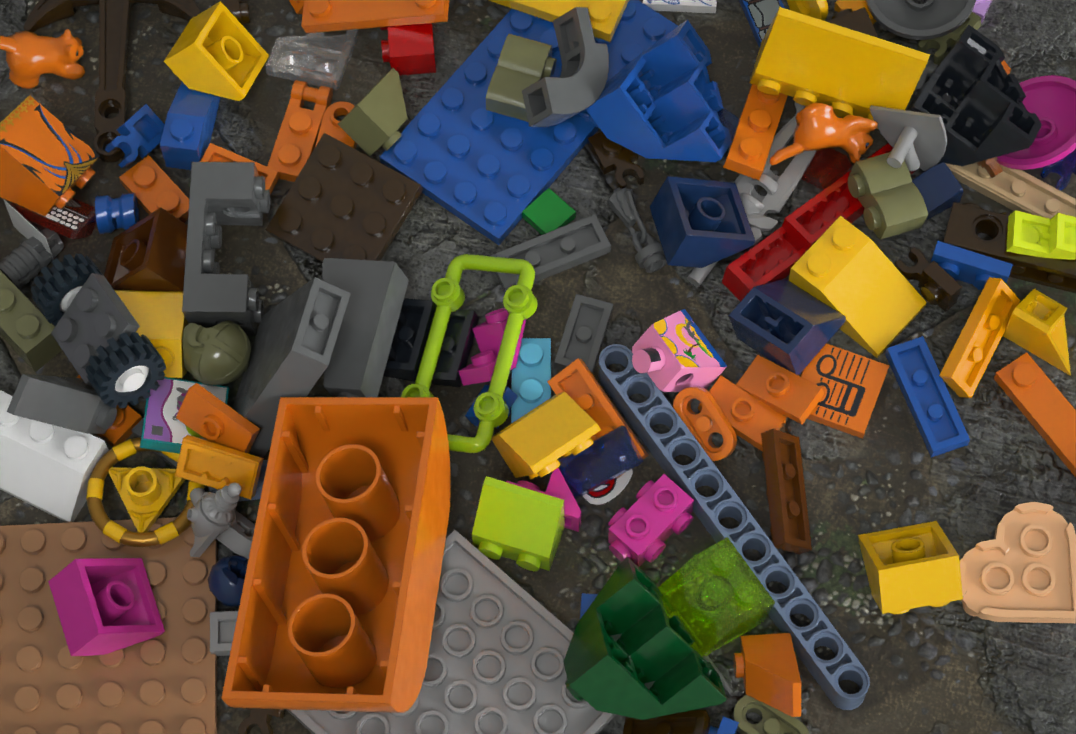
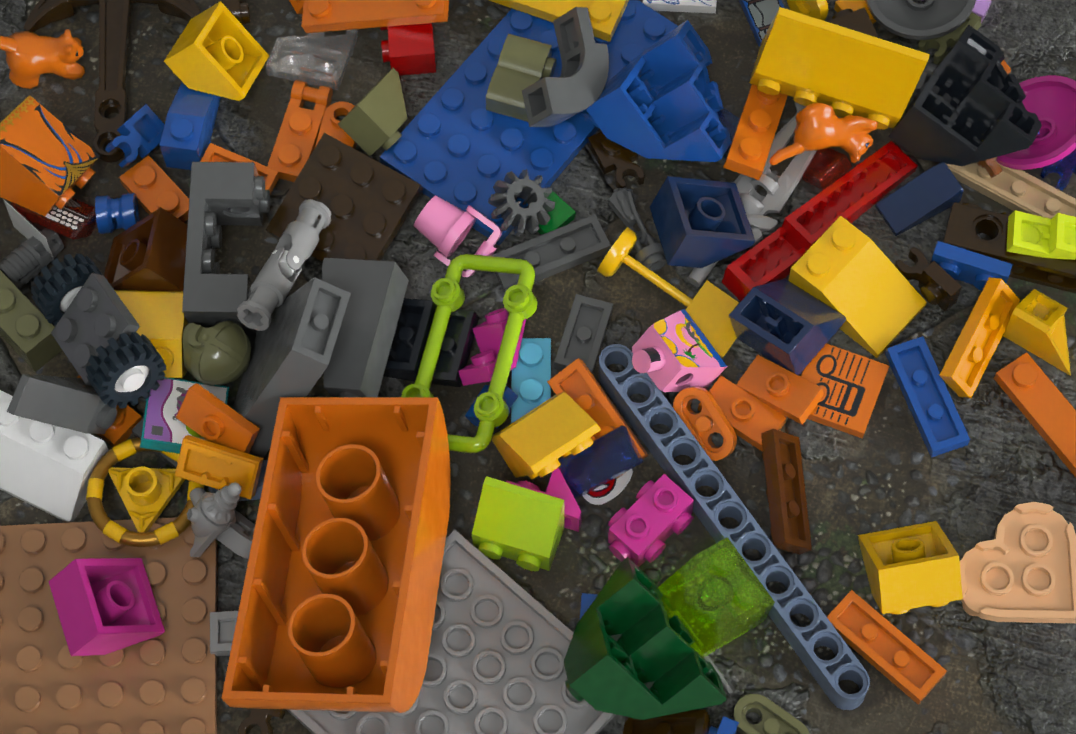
dark blue piece [208,555,248,607] -> none
orange slope [733,633,801,717] -> none
olive brick [848,152,928,240] -> none
light grey shield [869,105,947,171] -> none
none -> light grey piece [237,199,331,331]
none -> bright pink piece [413,195,502,277]
none -> dark grey gear [488,169,555,237]
none -> yellow piece [597,227,739,359]
none -> orange plate [827,590,947,705]

